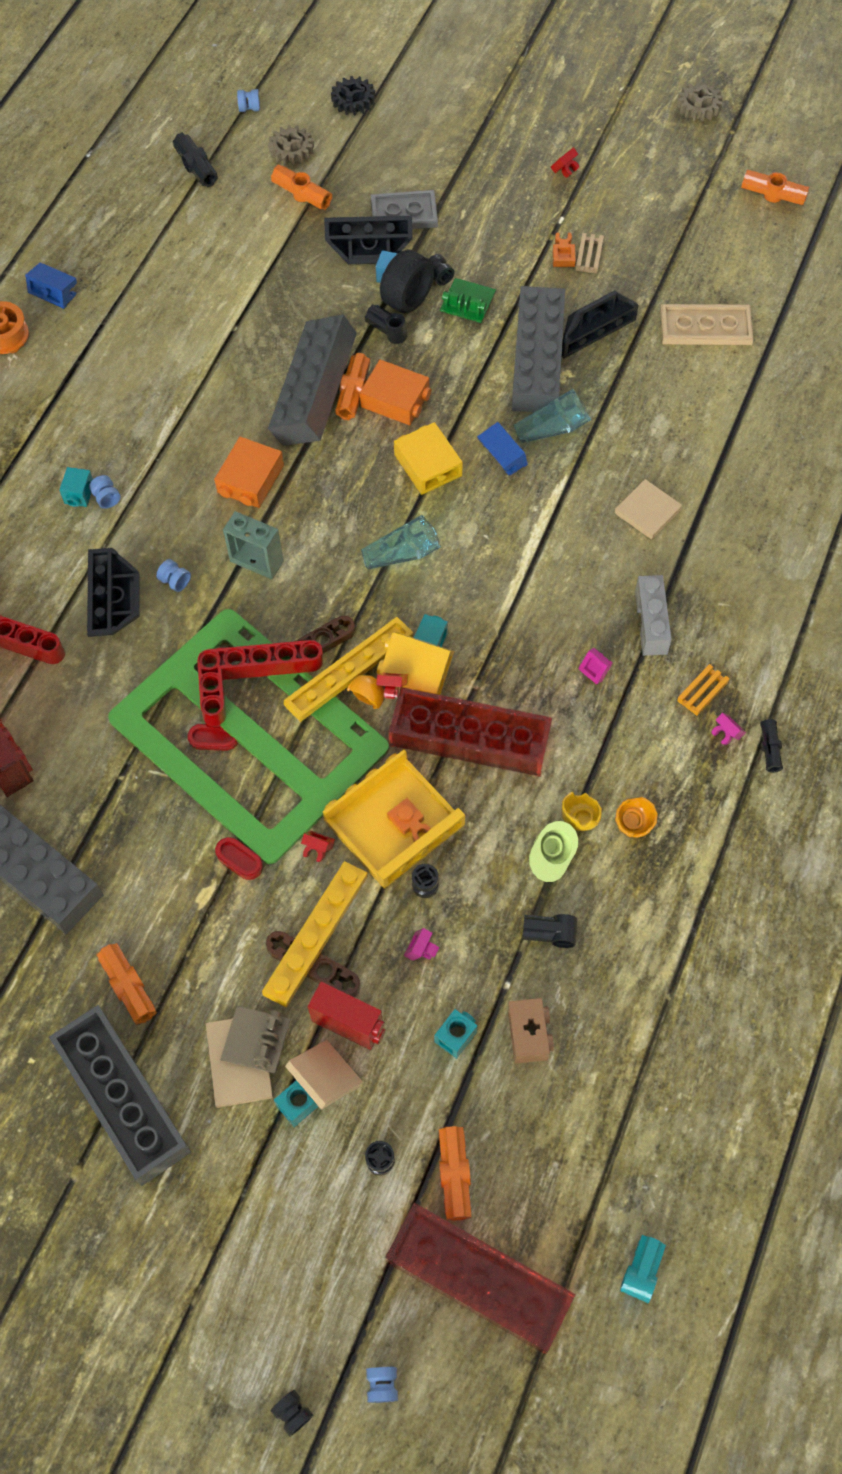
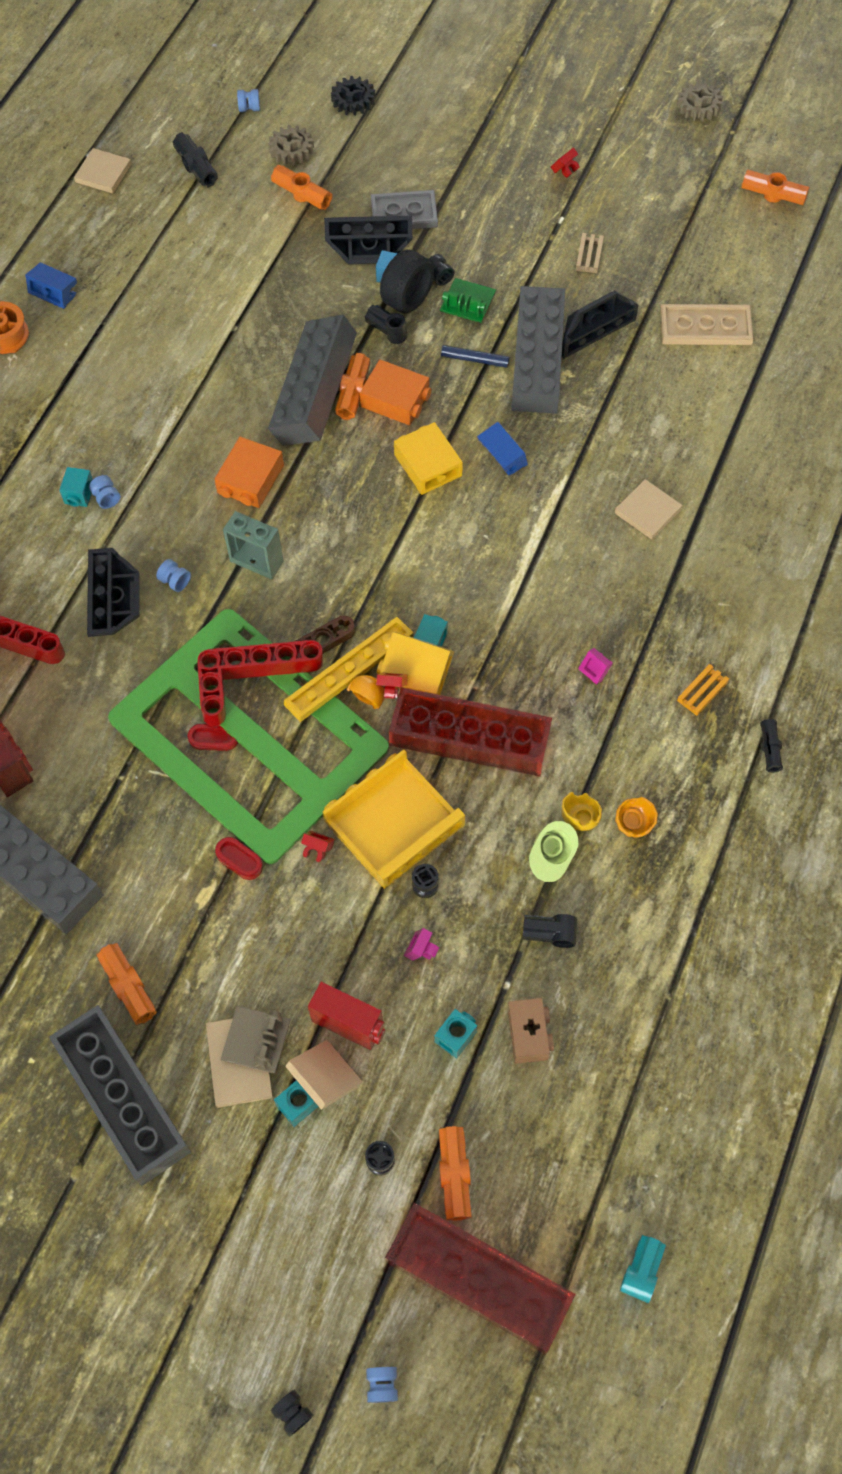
yellow plate [262,861,368,1008] -> none
reddish brown beam [266,931,361,997] -> none
clear light blue slope [361,515,441,569] -> none
orange plate [387,798,431,842] -> none
clear light blue slope [513,389,592,443] -> none
orange plate [553,233,576,267] -> none
light grey arch [635,575,671,656] -> none
dark pink tile [711,713,746,745] -> none
none -> tan tile [74,148,132,193]
none -> dark blue piece [441,345,510,368]

